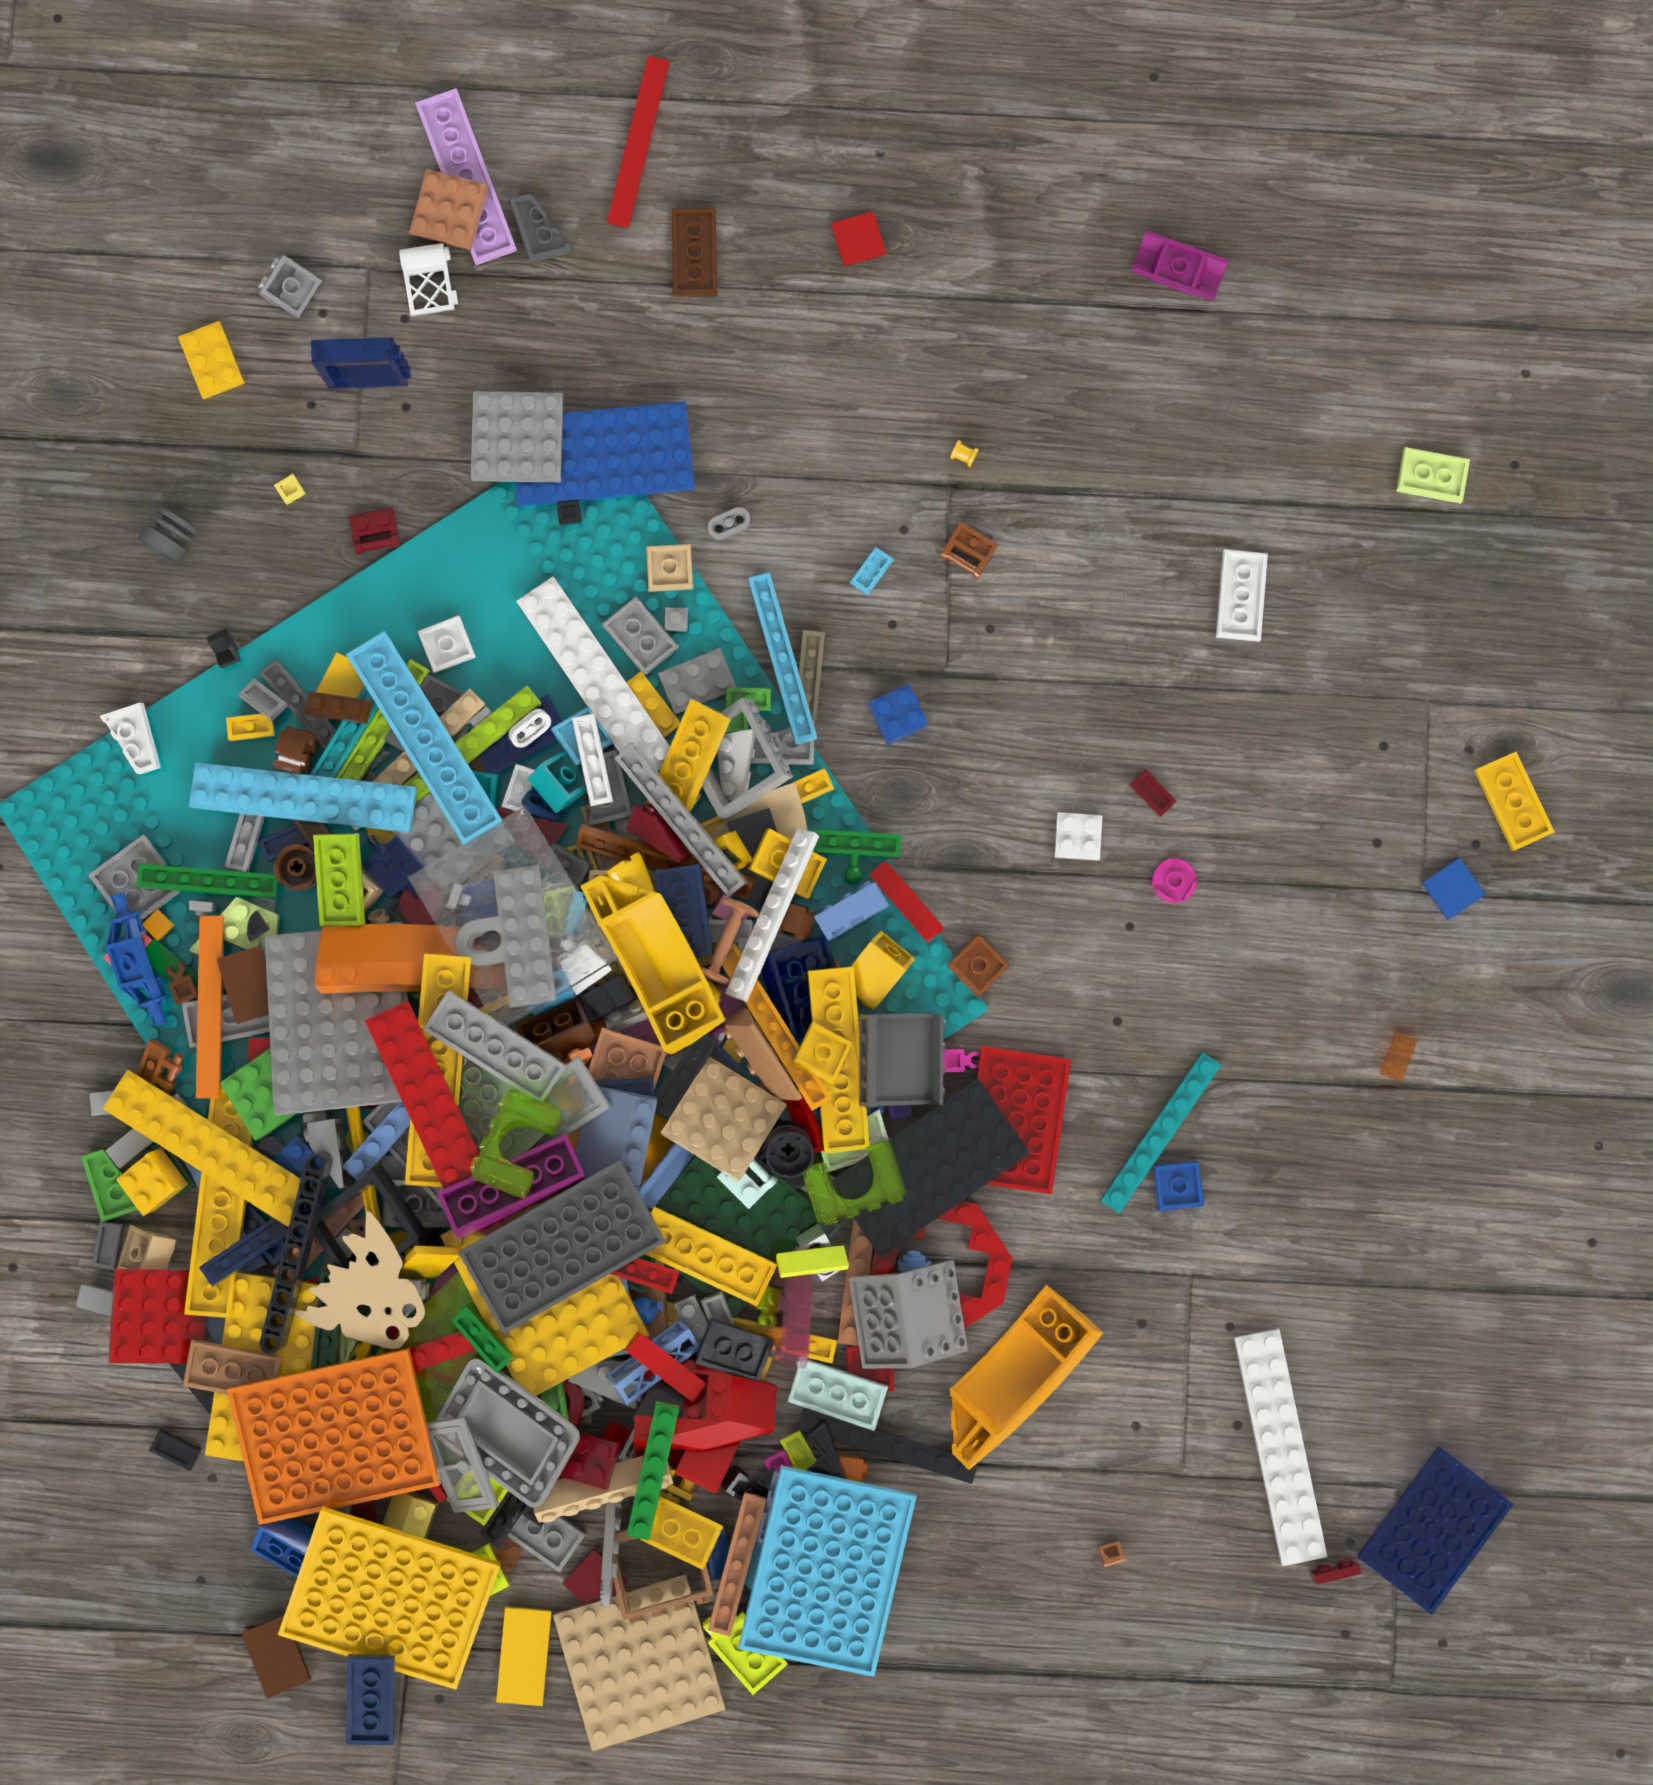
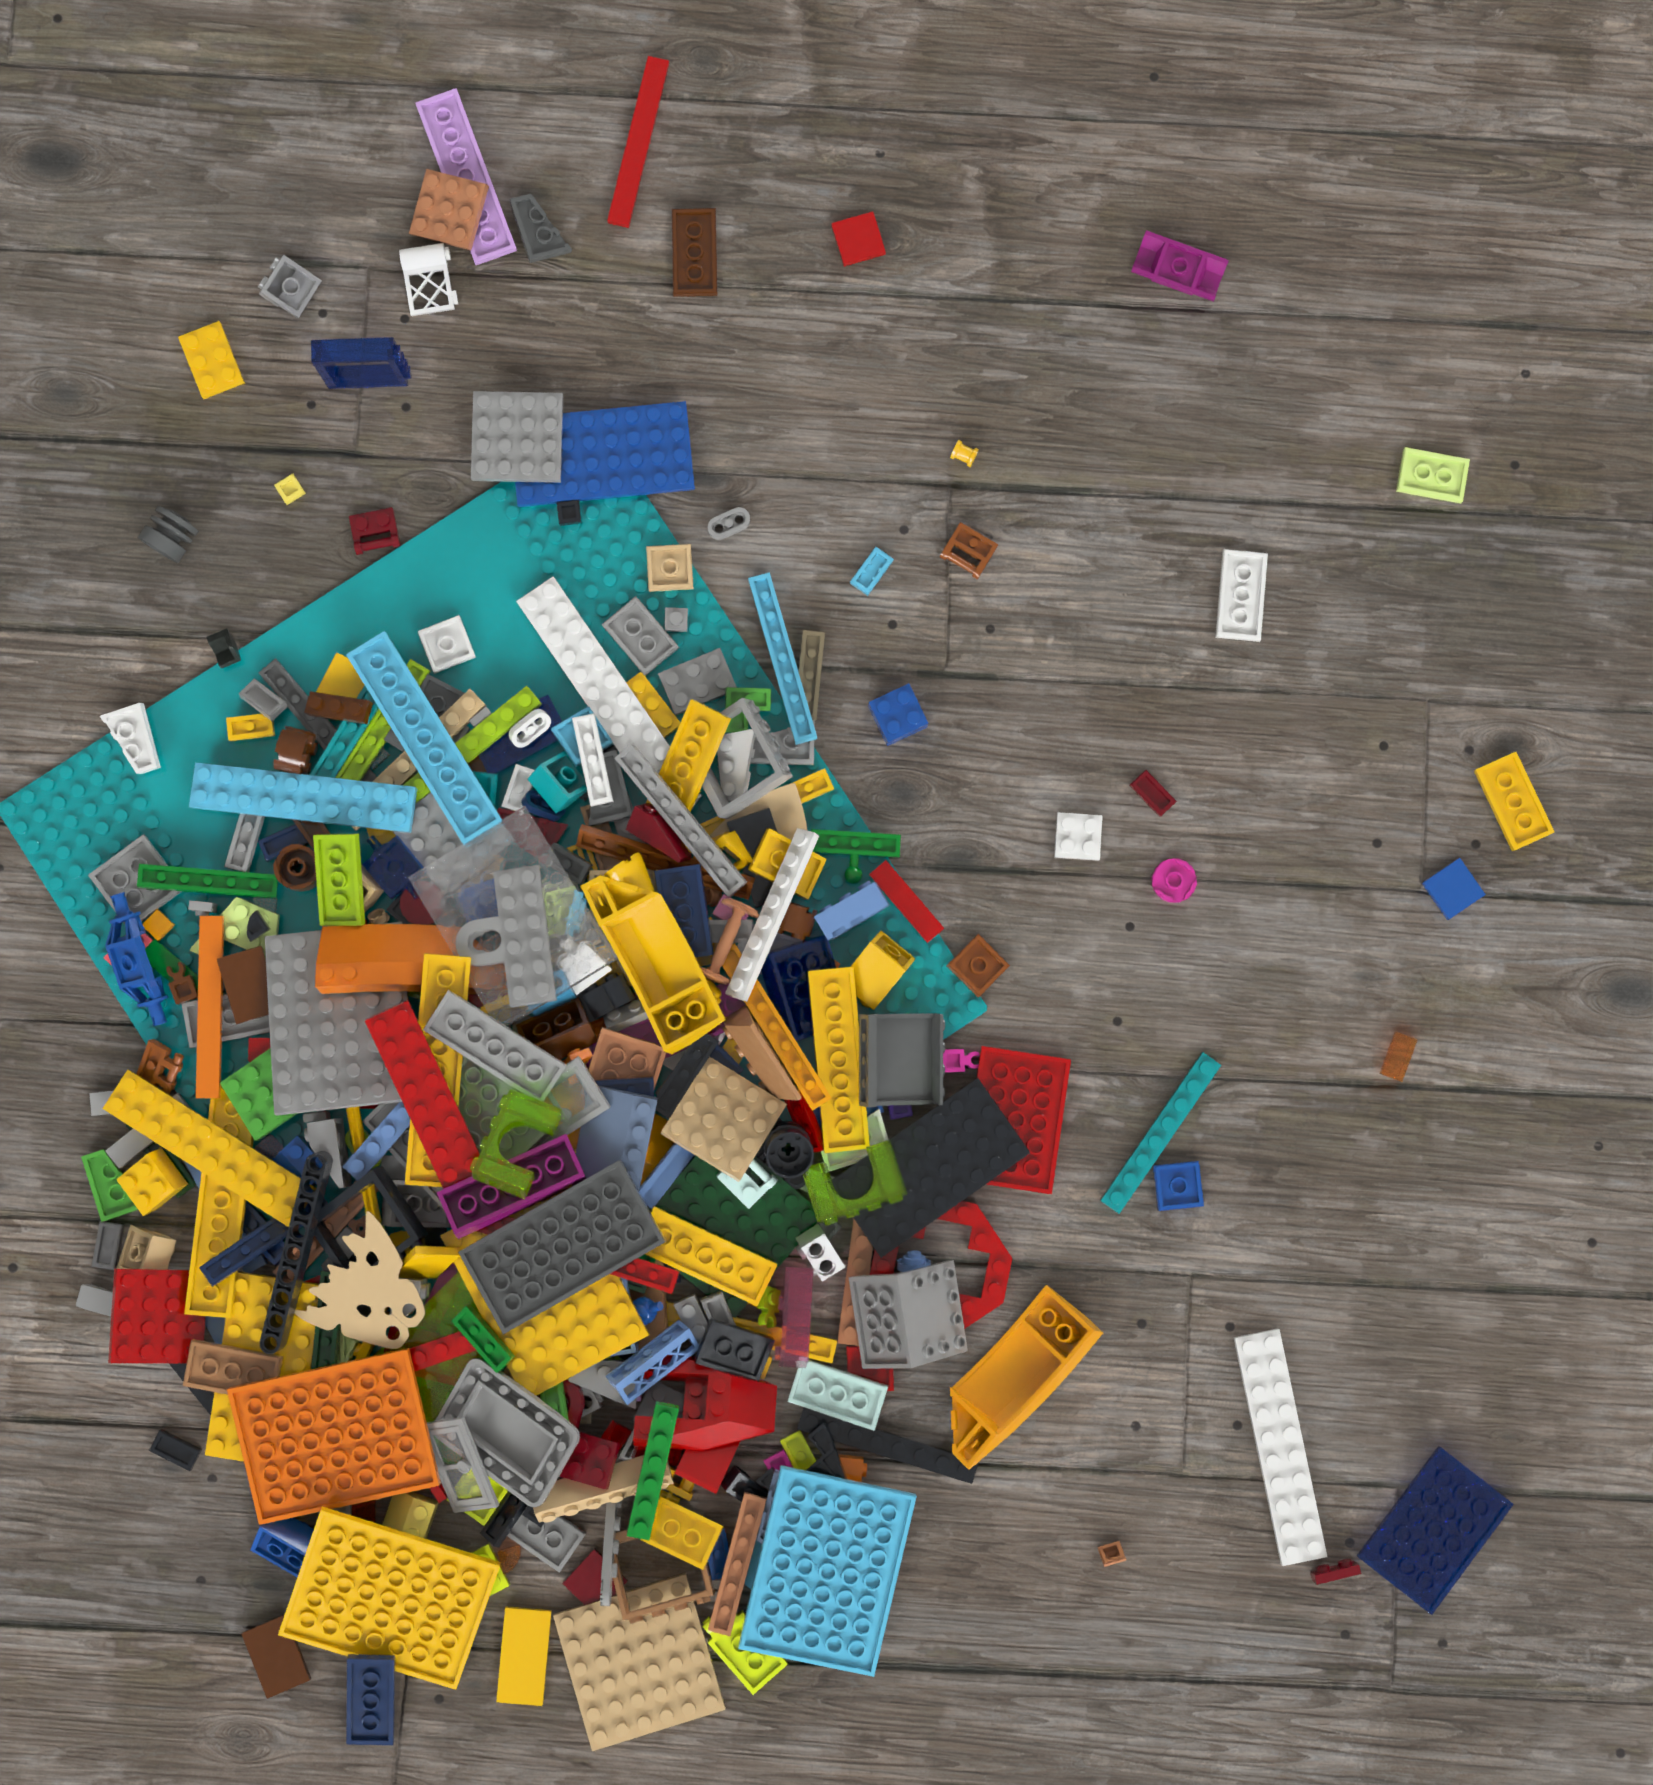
light grey tile [444,883,471,910] -> none
red tile [624,1331,706,1403] -> none
neon yellow tile [776,1245,849,1278] -> none
yellow tile [792,1022,853,1084] -> none

